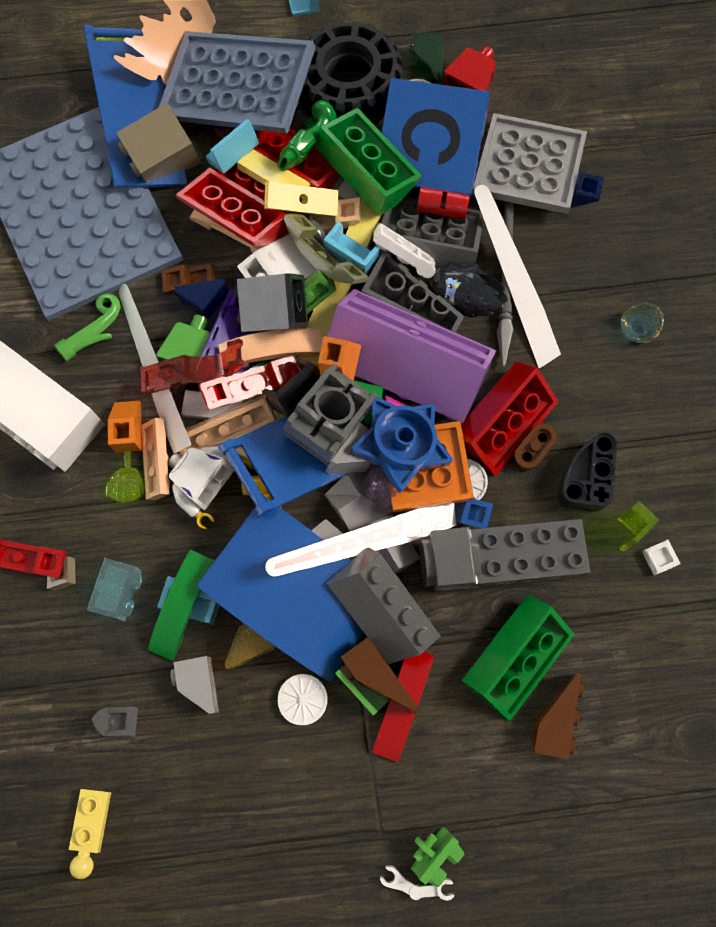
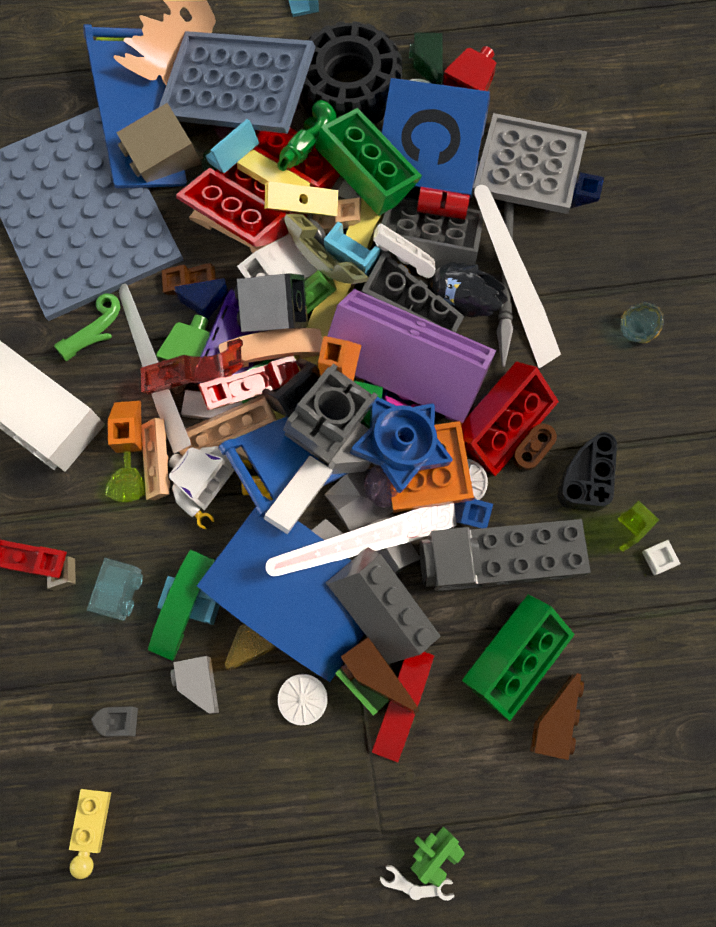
none -> white tile [264,456,333,534]

